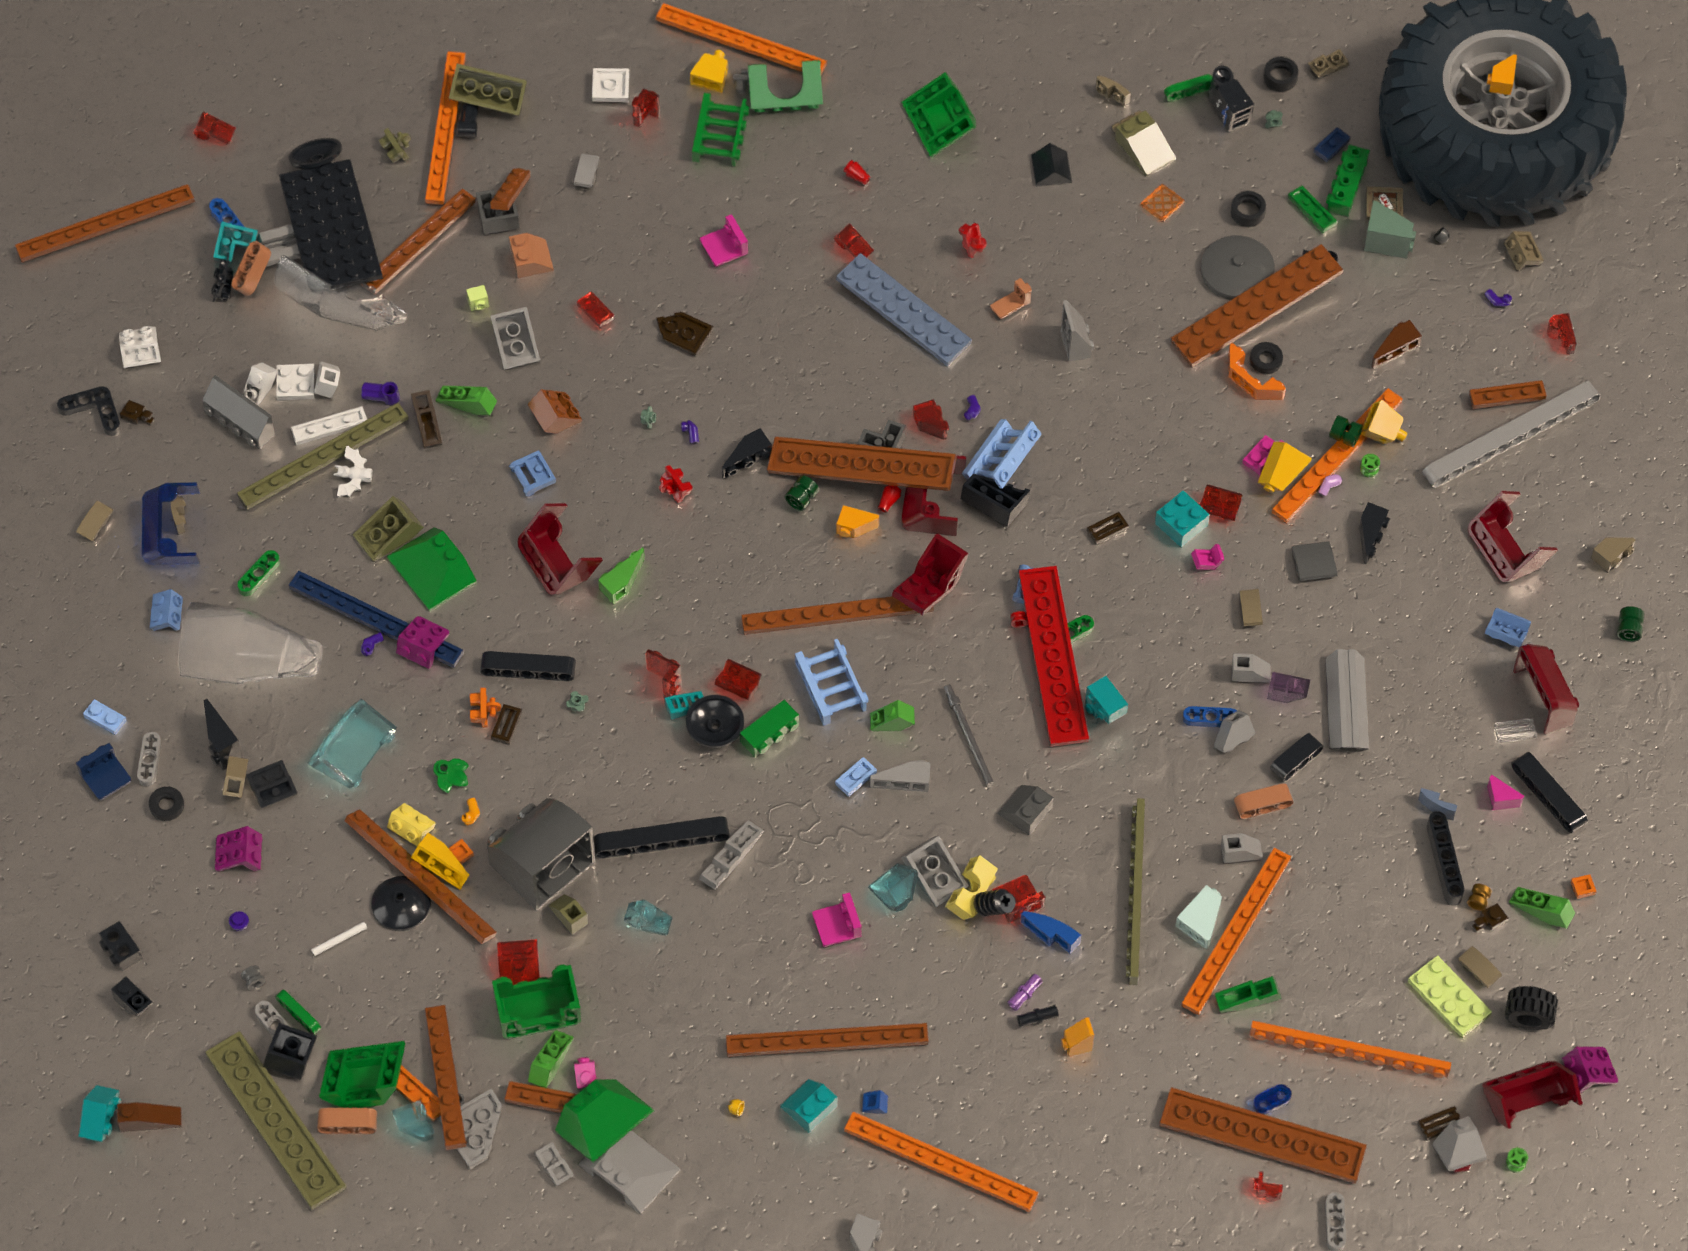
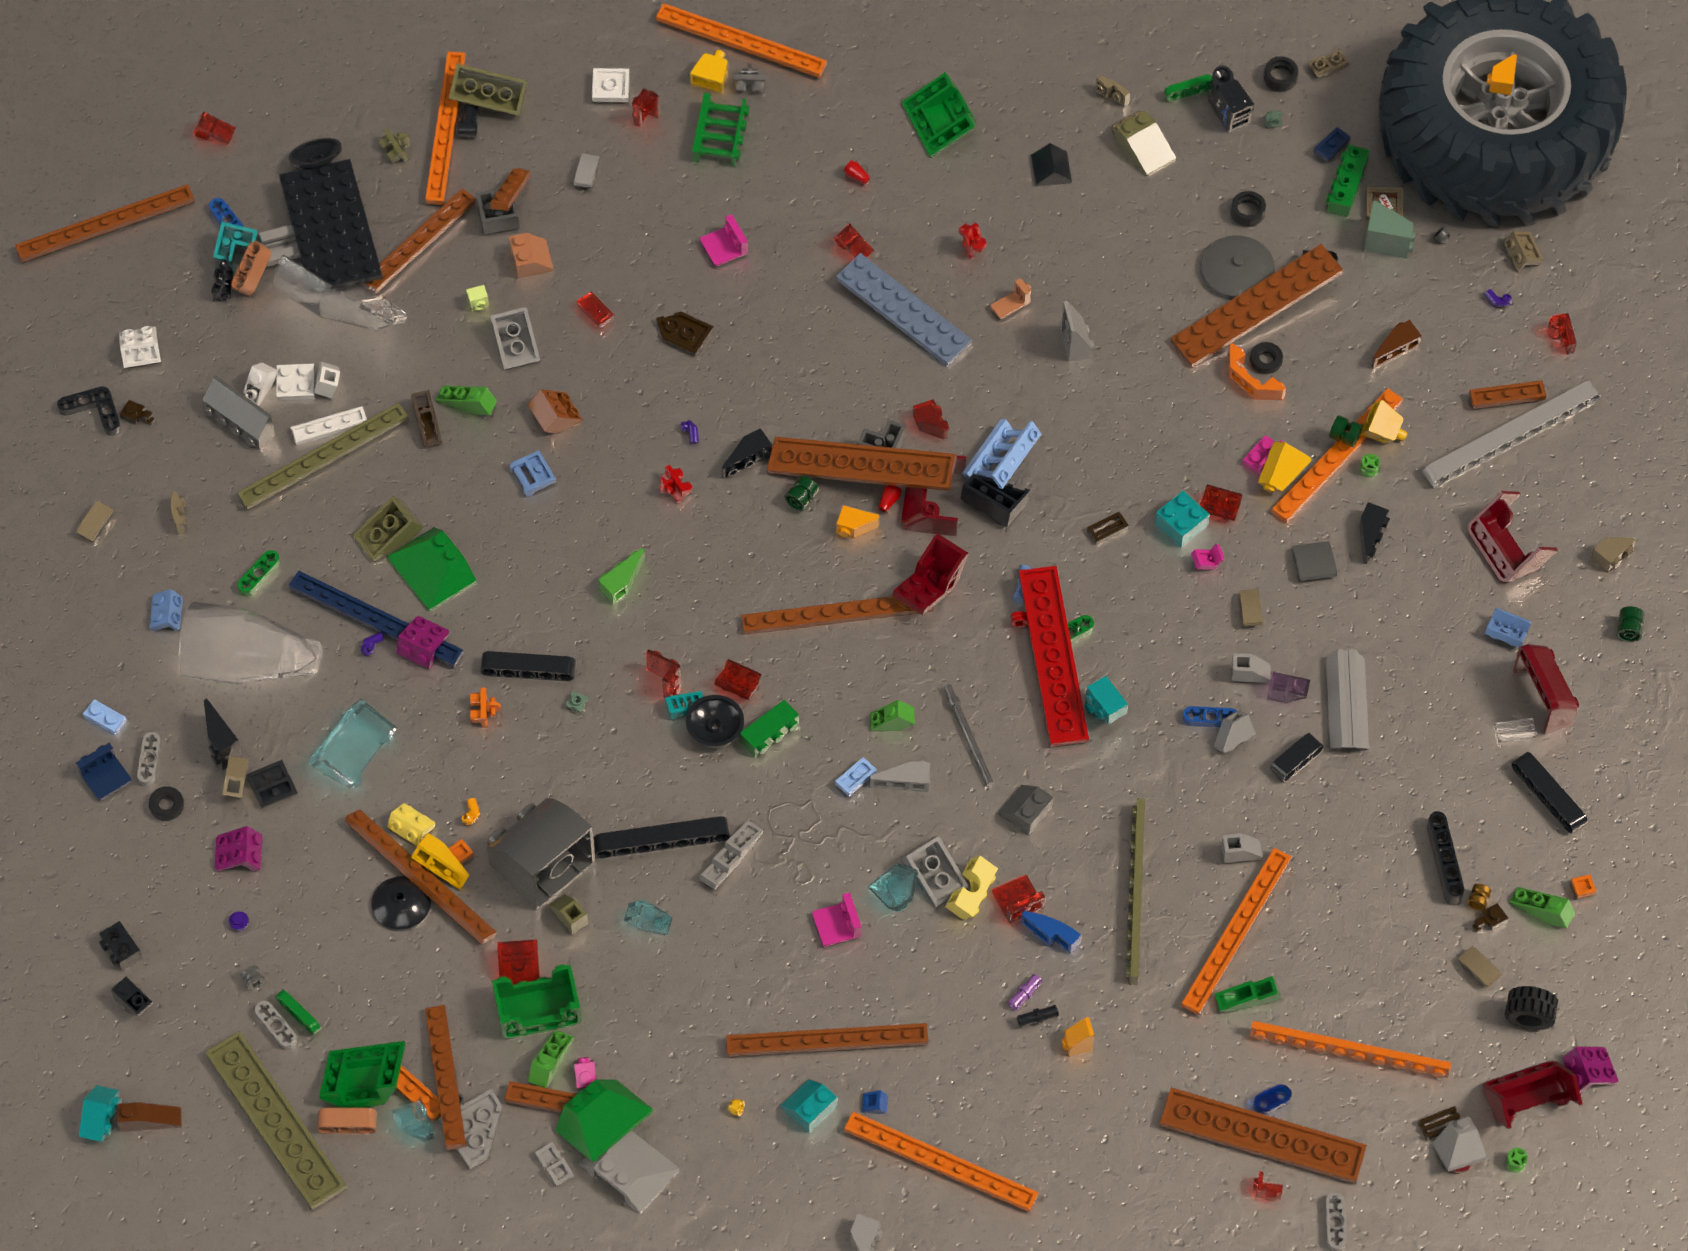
clear blue windscreen [142,482,200,565] -> none
black slope [263,1023,317,1080] -> none
white bar [311,922,367,956] -> none
white animal [333,446,373,498] -> none
dark purple piece [361,382,400,406] -> none
green plate [433,758,469,793] -> none
dark brown tile [491,704,522,745] -> none
dark red windscreen [517,503,603,595] -> none
sand green plate [641,406,657,428] -> none
green arch [747,60,823,112] -> none
light blue fence [795,639,869,726] -> none
dark purple arm [964,395,981,421] -> none
black piece [974,889,1016,917] -> none
clear orange window [1141,184,1185,222] -> none
light aqua slope [1176,885,1222,949] -> none
nougat beam [1234,784,1294,819] -> none
green tile [1288,185,1337,233] -> none
lavender arm [1318,474,1342,496] -> none
yellowish green piece [1408,955,1492,1038] -> none
sand blue slope [1418,788,1457,820] -> none
dark pink slope [1487,775,1524,811] -> none

